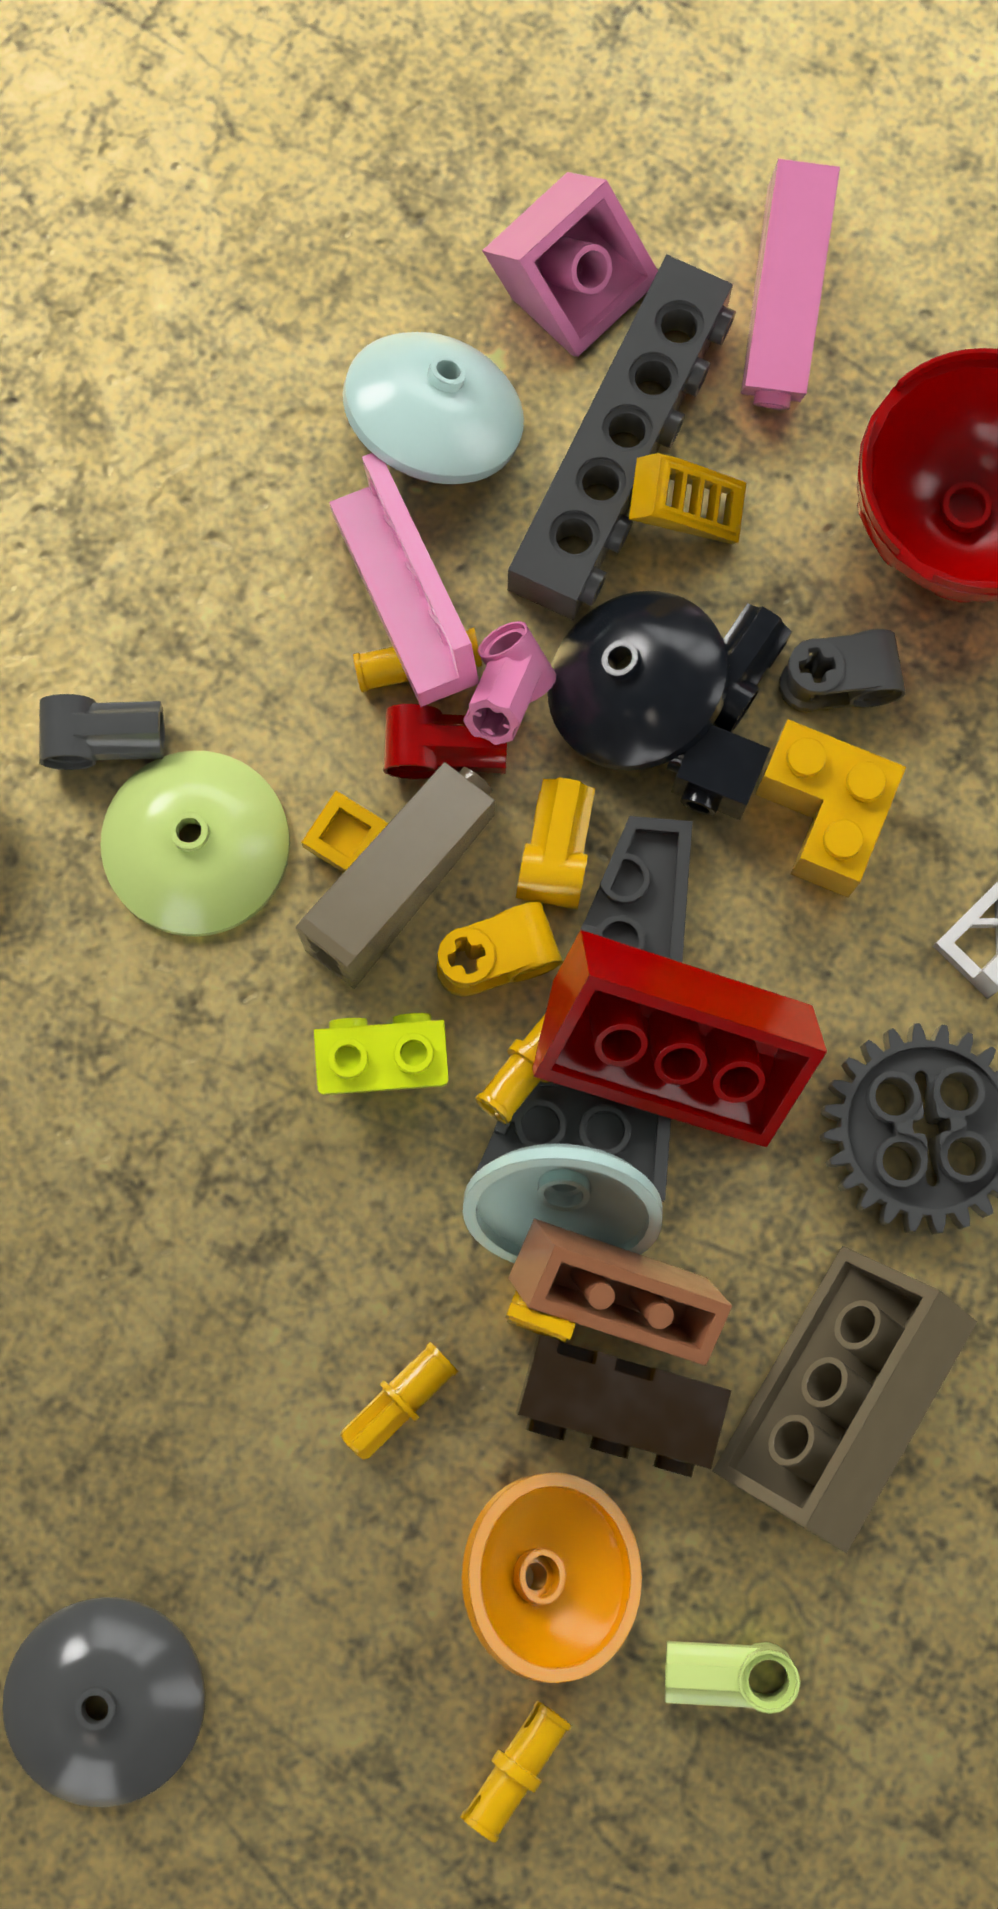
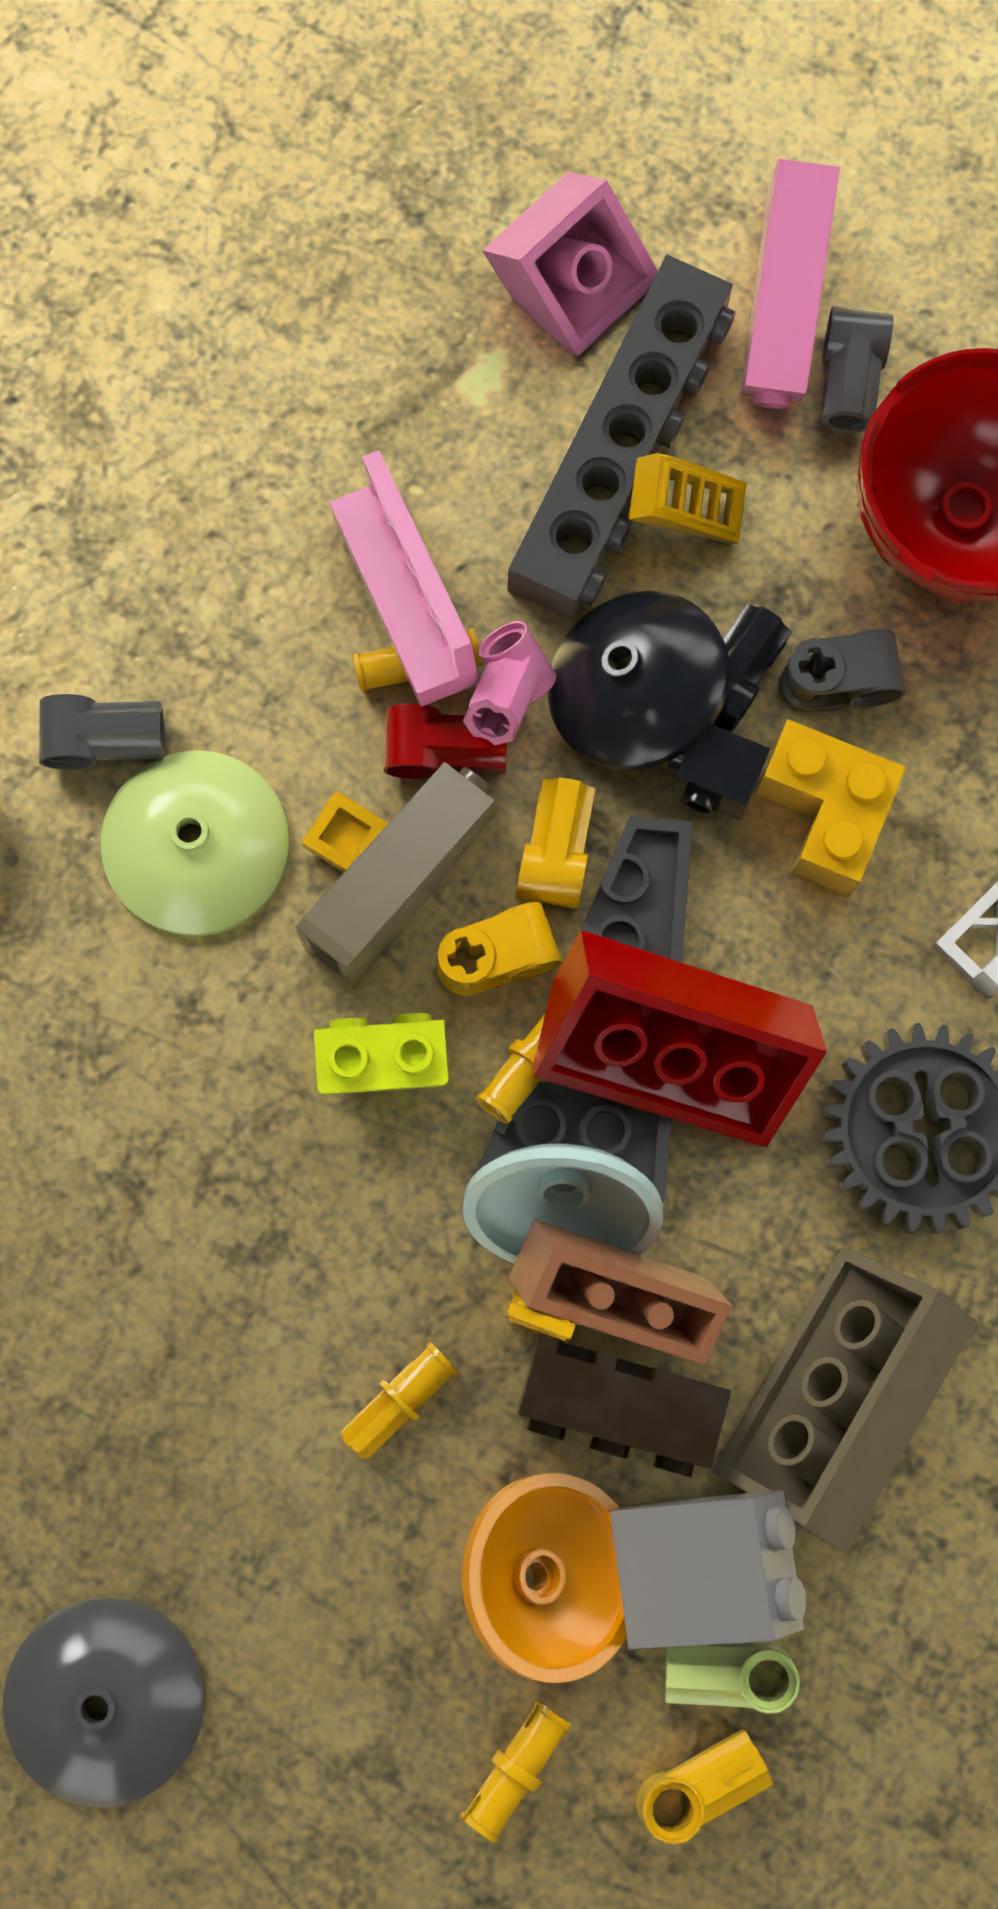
light aqua dish [343,332,524,484] -> none
none -> light grey brick [610,1490,806,1649]
none -> yellow piece [635,1729,774,1844]
none -> dark grey piece [820,306,894,434]

